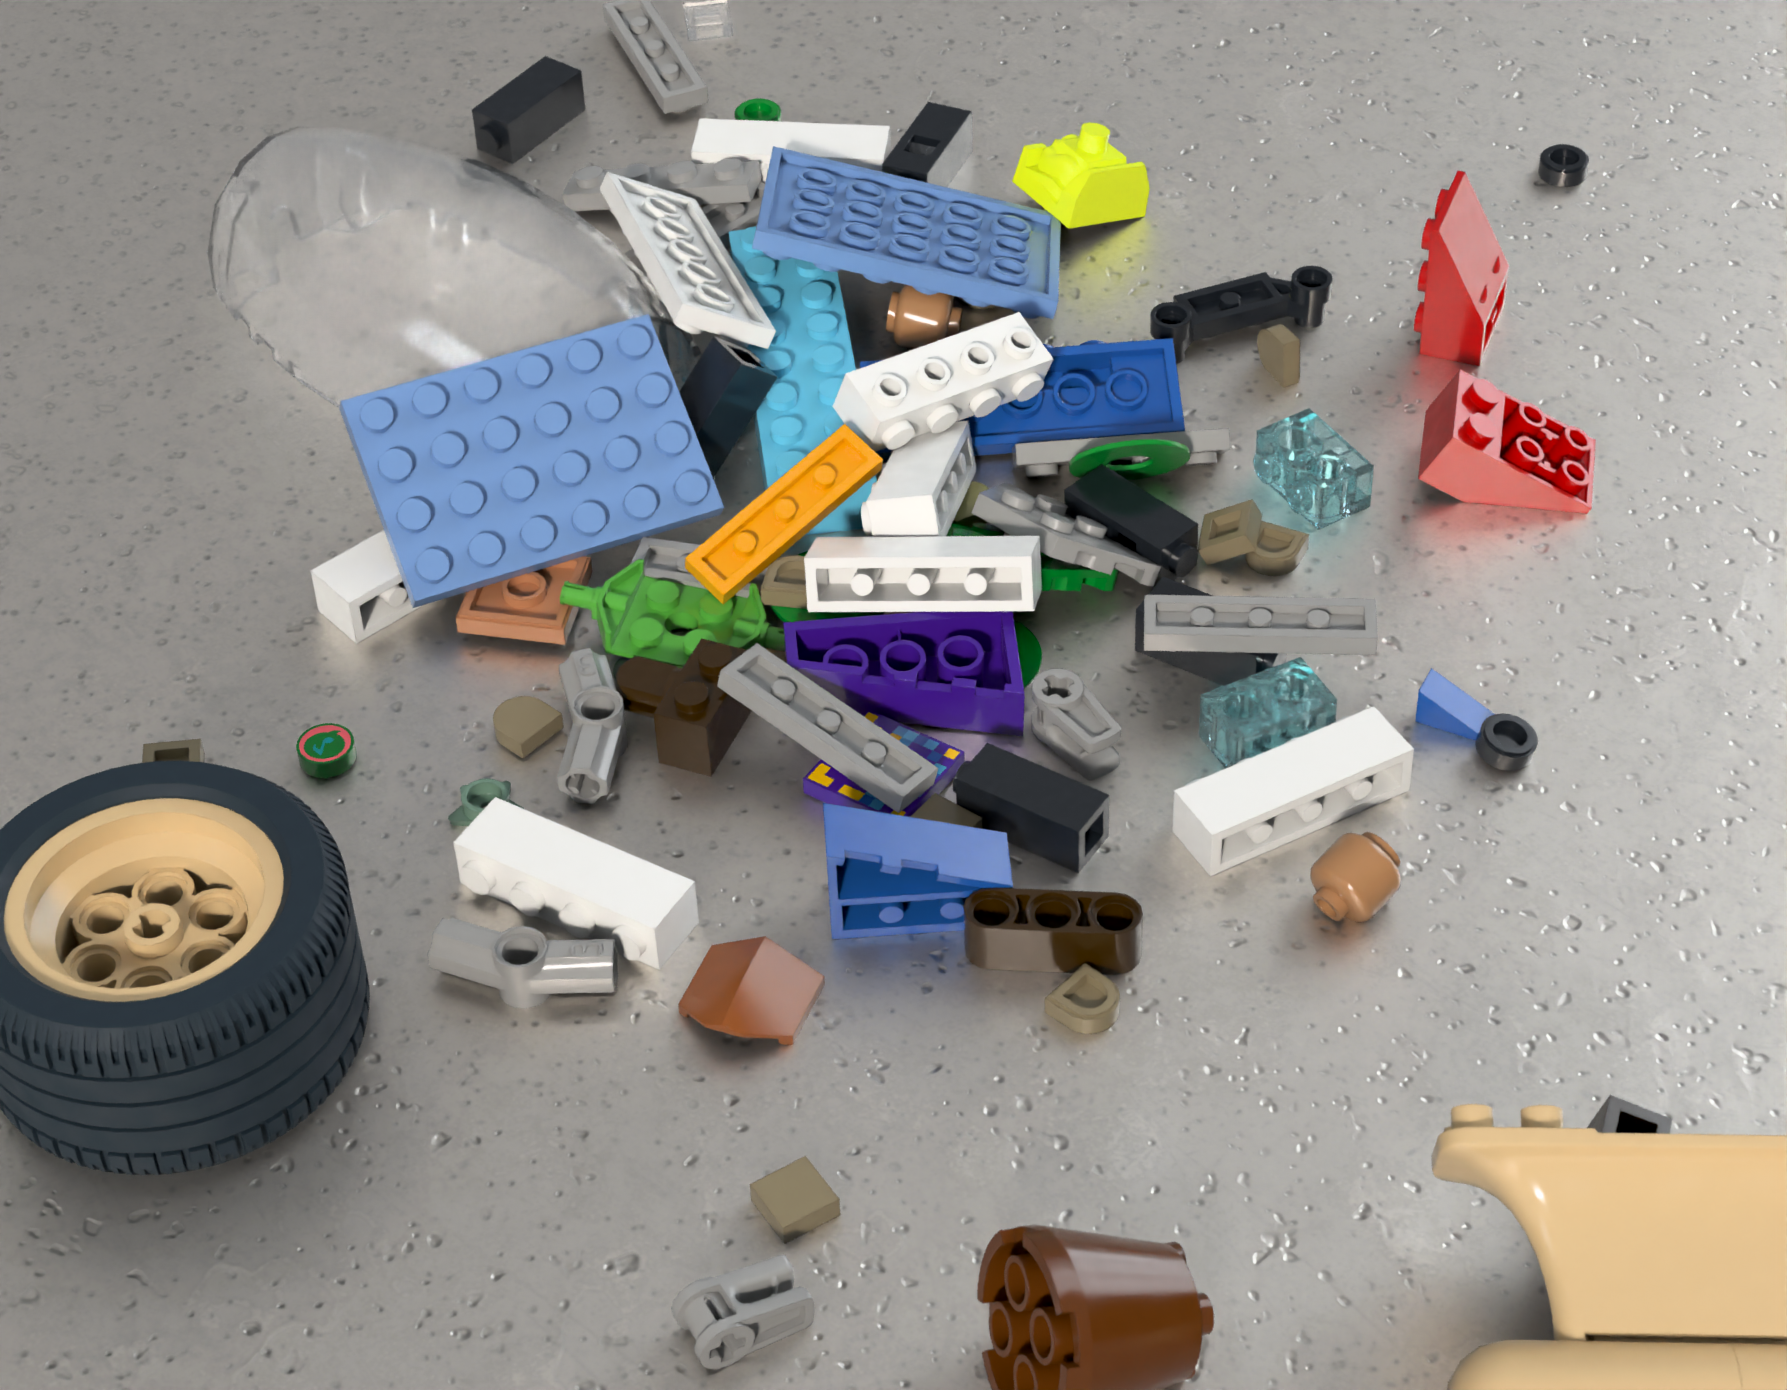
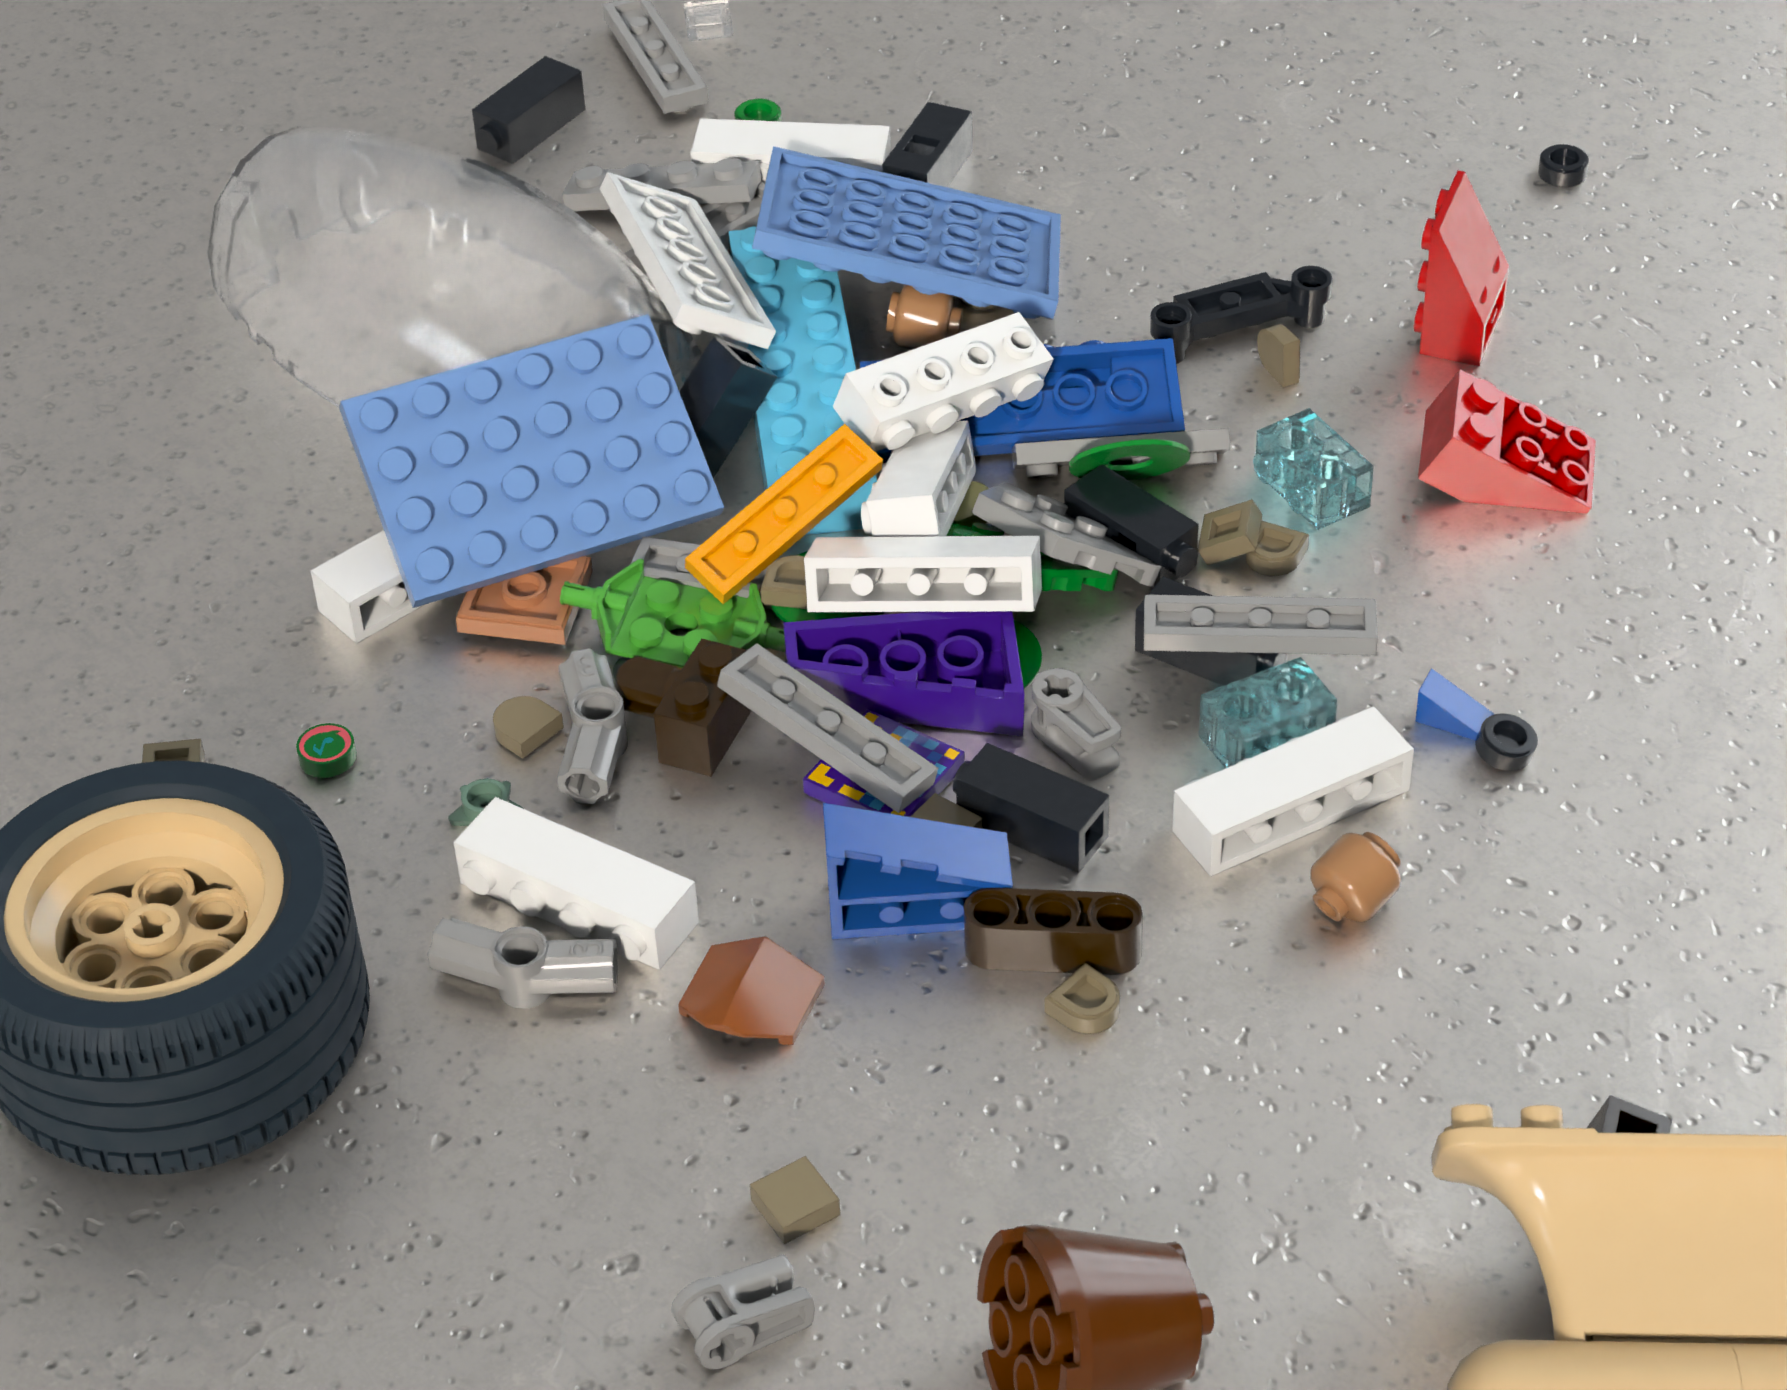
neon yellow brick [1012,122,1150,229] -> none

